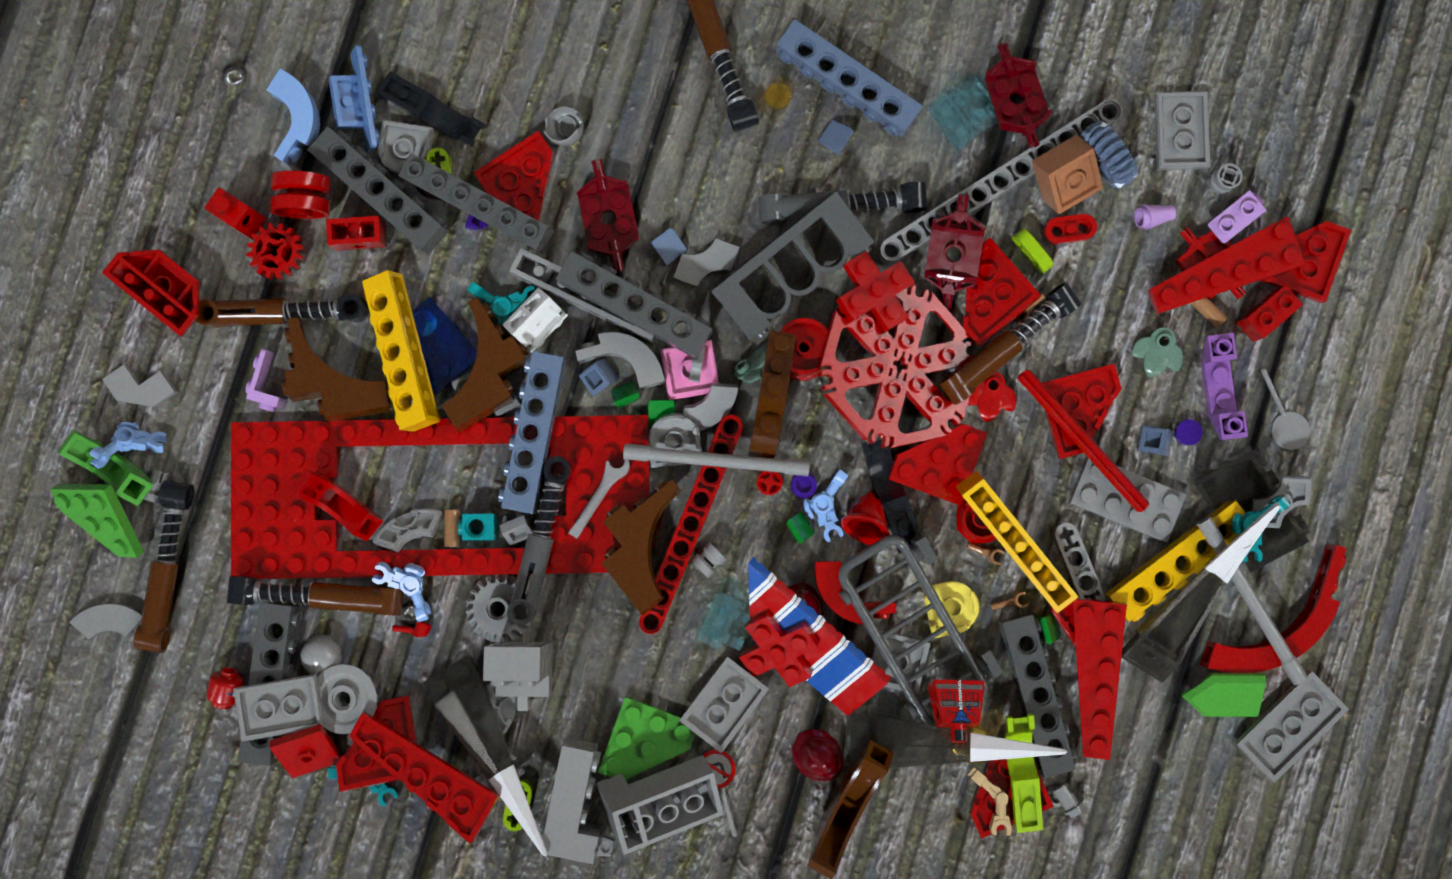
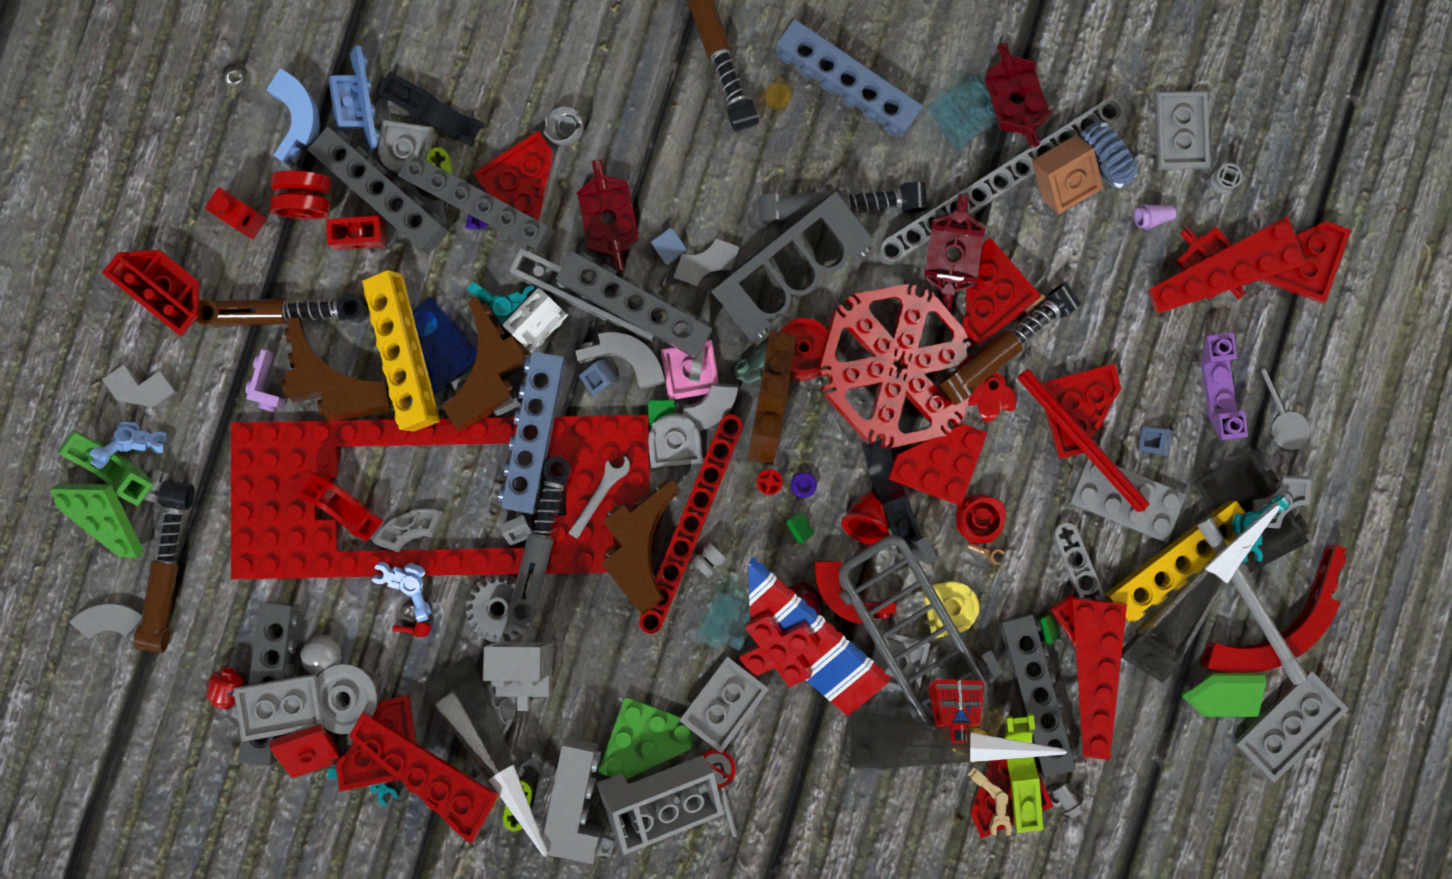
piece [227,576,404,616] -> none
red gear [246,223,306,280] -> none
medium nougat axle [444,510,460,547] -> none
teal brick [458,514,498,540] -> none
green slope [611,382,641,408] -> none
light grey piece [623,444,810,476] -> none
dark red piece [792,729,843,782] -> none
light blue piece [804,469,848,542] -> none
reddish brown arch [807,740,894,879] -> none
sand blue slope [818,120,854,156] -> none
red plate [836,251,915,333] -> none
yellow brick [956,470,1078,613] -> none
medium nougat hand [990,592,1029,610] -> none
lime beam [1012,228,1054,274] -> none
red plate [1043,214,1097,245] -> none
sand green plate [1131,327,1183,377] -> none
dark purple tile [1174,419,1203,446] -> none
medium nougat axle [1190,298,1228,329] -> none
lavender bracket [1207,190,1267,244] -> none
red brick [1236,285,1303,342] -> none

